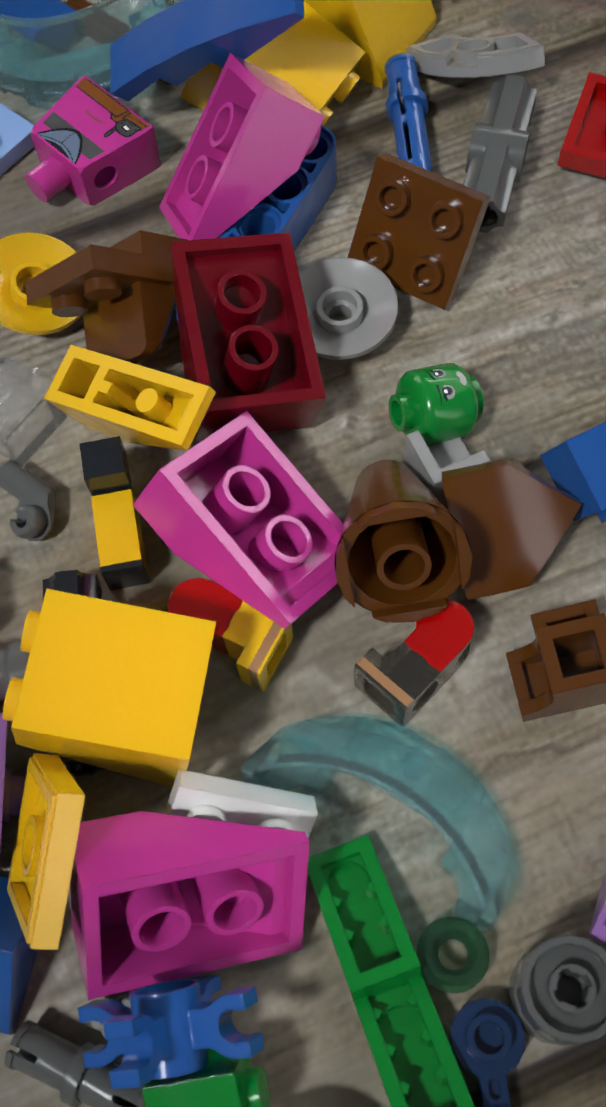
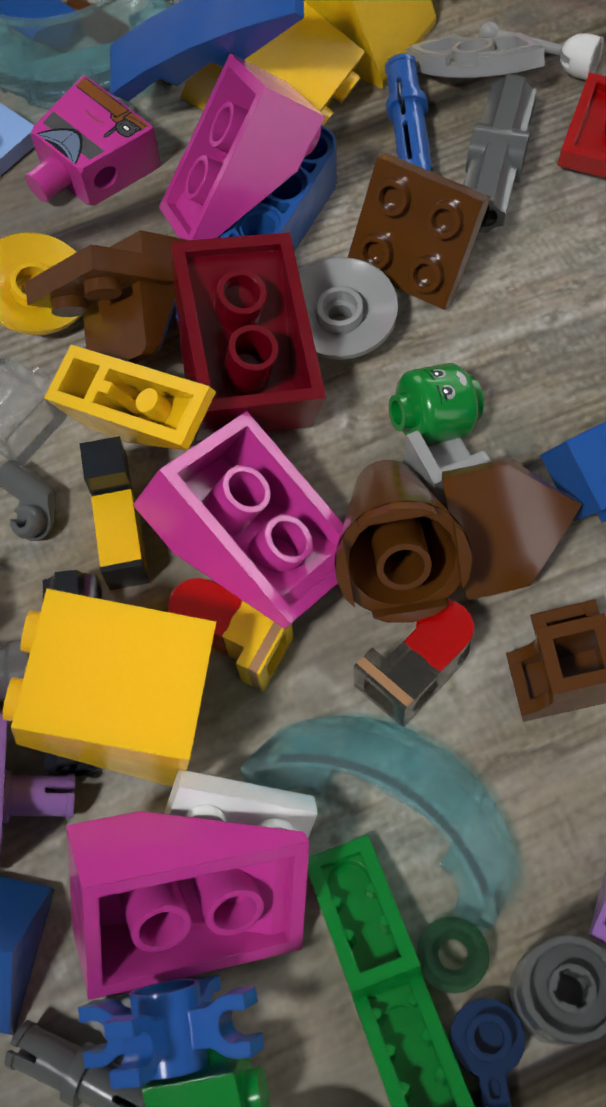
yellow tile [7,753,85,950] -> none
none -> white hinge [479,21,604,80]

